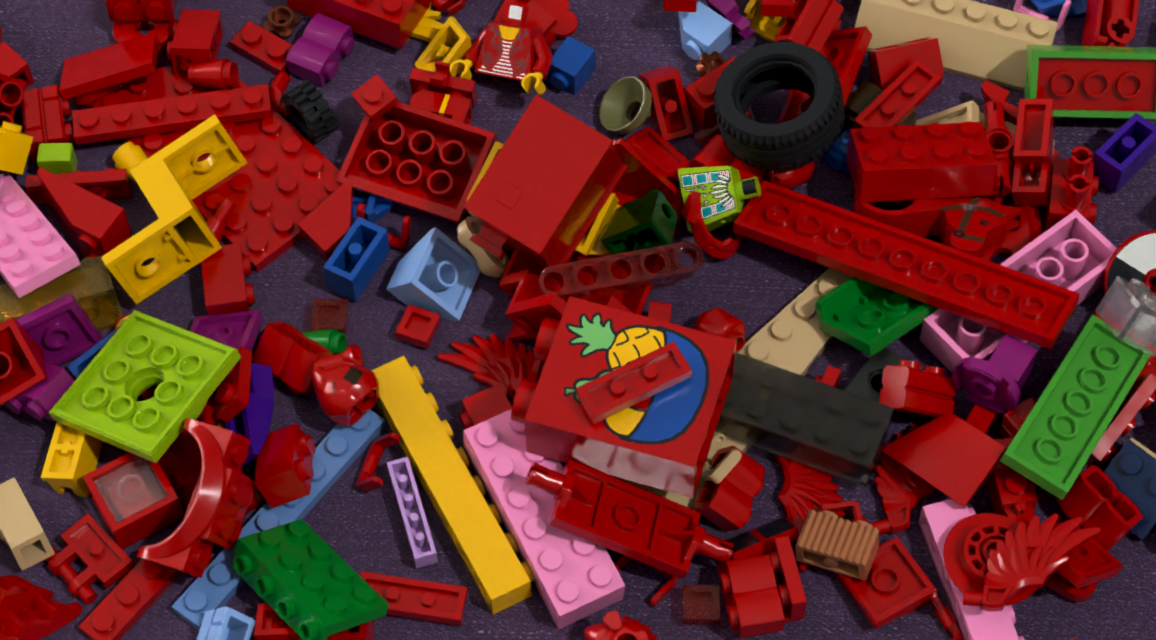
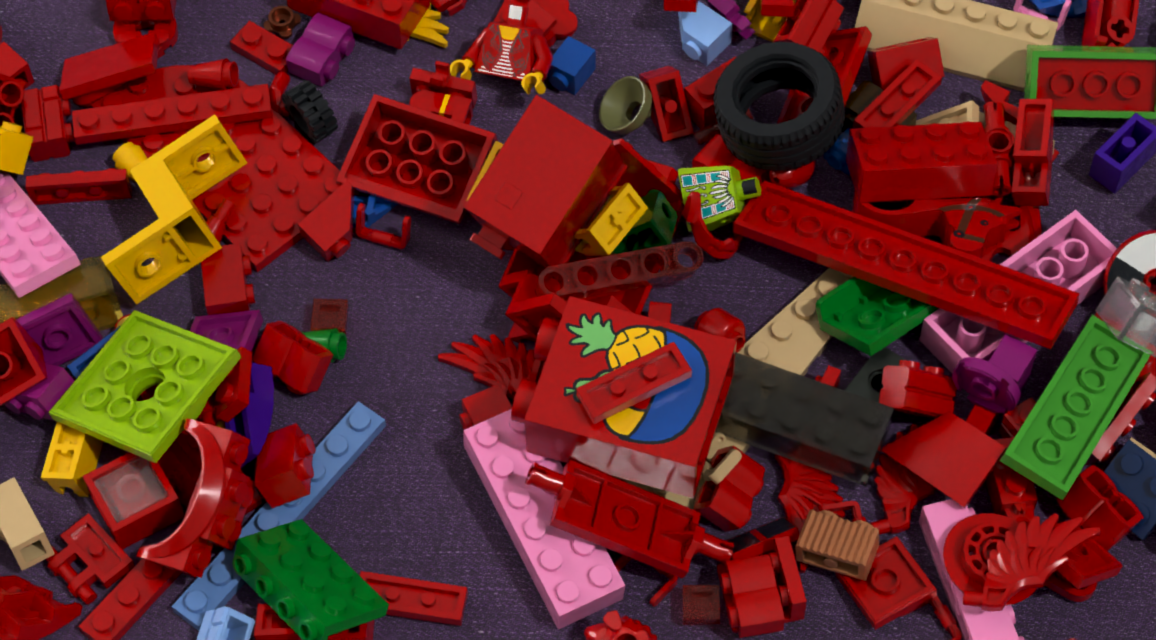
lime piece [37,143,77,174] -> none
red slope [37,167,132,274] -> none
red hinge [167,9,223,74] -> none
red piece [312,344,379,427] -> none
blue brick [323,217,390,302] -> none
red plate [351,74,399,122] -> none
red piece [355,432,401,493] -> none
yellow brick [371,356,534,615] -> none
light blue slope [386,227,481,322] -> none
lavender piece [387,457,438,569] -> none
red plate [395,304,441,349] -> none
yellow slope [414,16,472,76] -> none
tan plate [457,216,510,278] -> none
red tile [624,126,692,182] -> none
copper plate [697,51,725,78] -> none
red brick [1044,146,1099,231] -> none
none -> yellow hinge [574,183,648,256]

